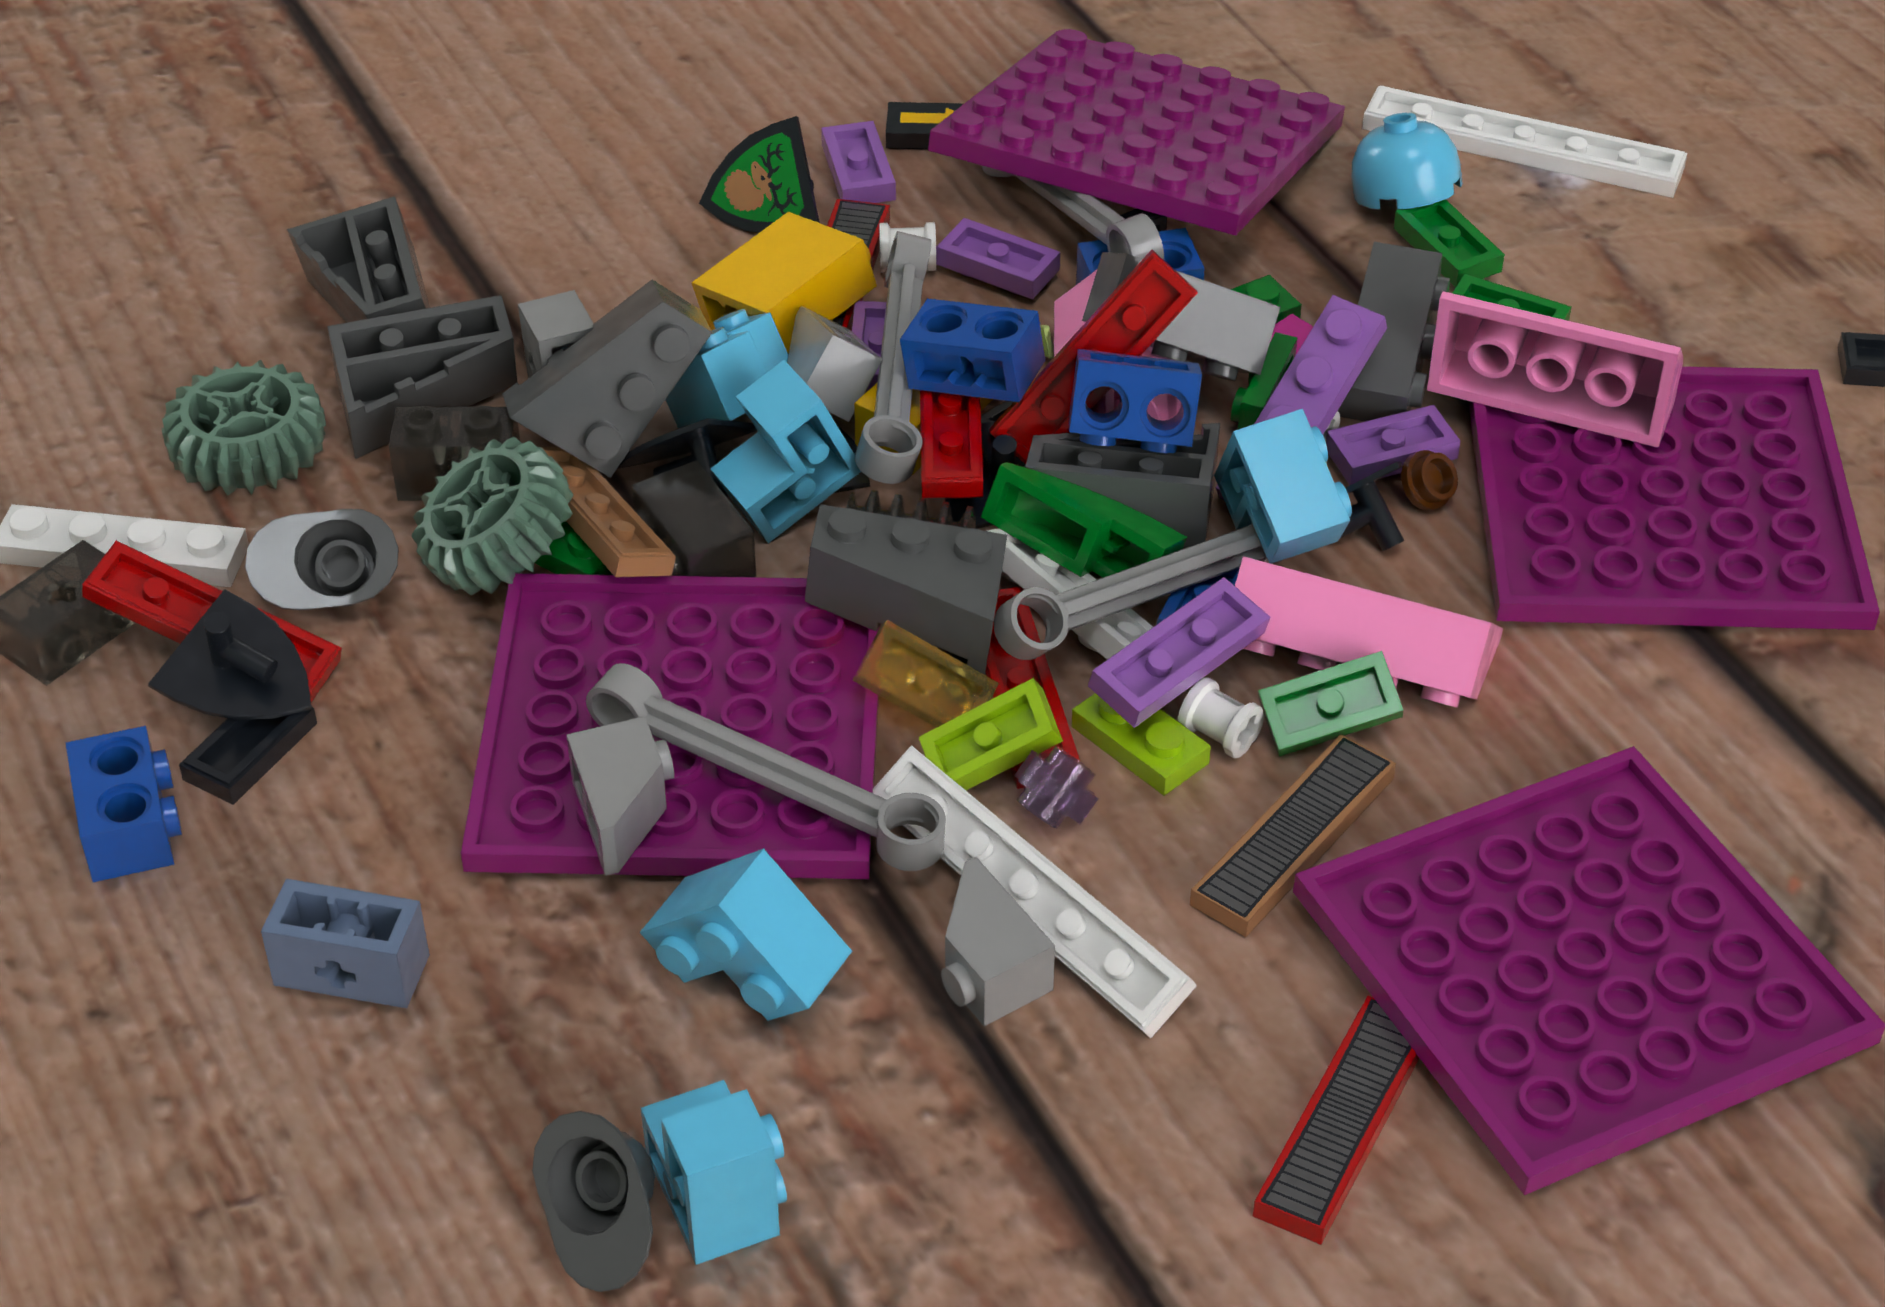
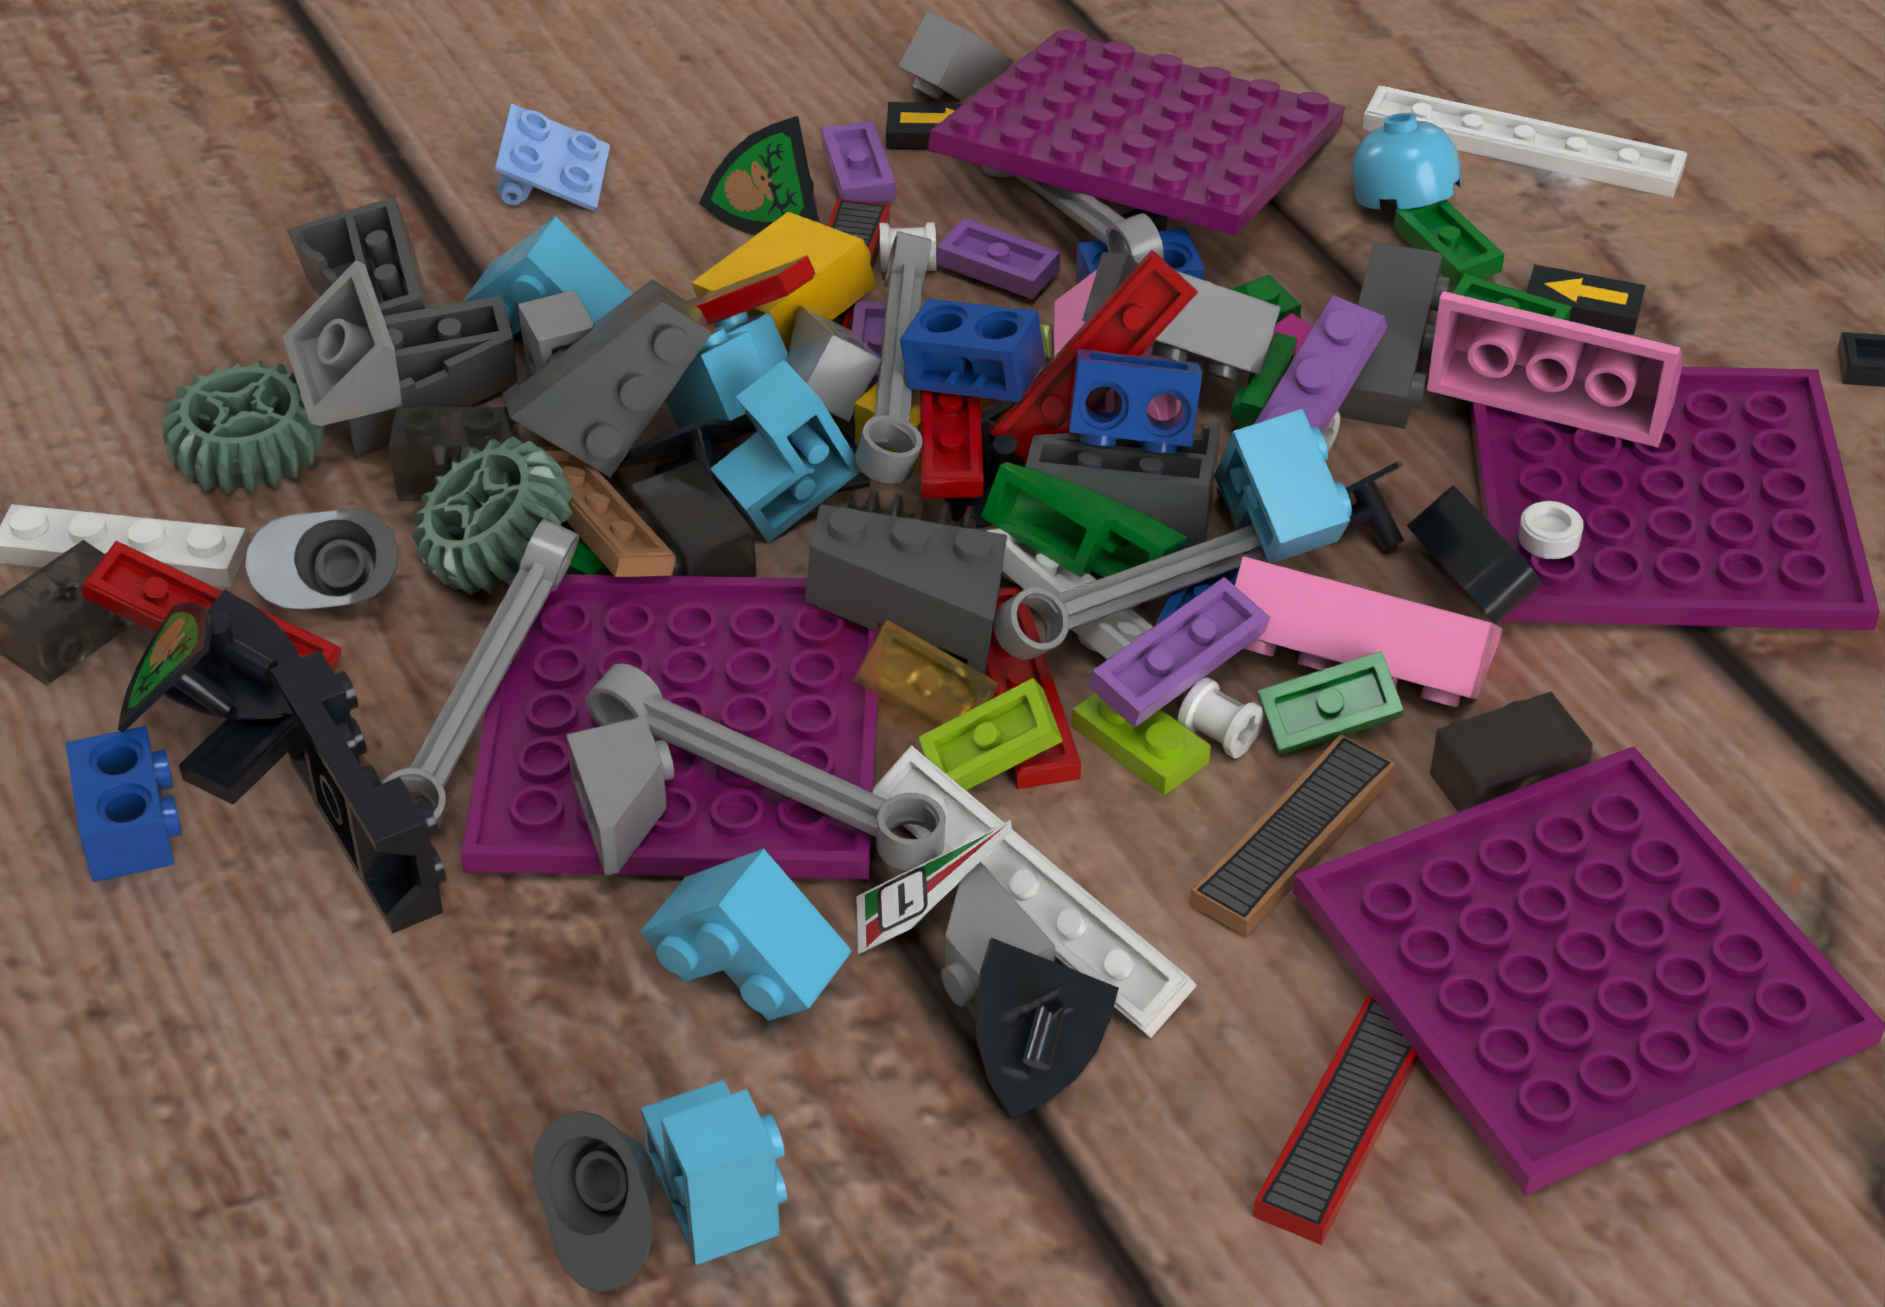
sand blue brick [261,879,430,1008] -> none
clear purple gear [1014,746,1099,829] -> none
medium lavender plate [1326,405,1461,485] -> none
reddish brown plate [1401,450,1458,511] -> none
none -> shield [118,601,235,733]
none -> black piece [270,650,447,934]
none -> light grey slope [282,260,403,426]
none -> light grey piece [382,519,579,831]
none -> medium azure brick [463,216,633,335]
none -> light blue hinge [494,103,610,212]
none -> red tile [687,255,816,325]
none -> sticker [856,820,1012,954]
none -> light grey slope [898,10,1013,101]
none -> black shield [975,938,1119,1119]
none -> black beam [1406,485,1544,625]
none -> clear smoke brick [1430,691,1593,812]
none -> white tile [1518,501,1583,559]
none -> black tile [1526,264,1646,334]

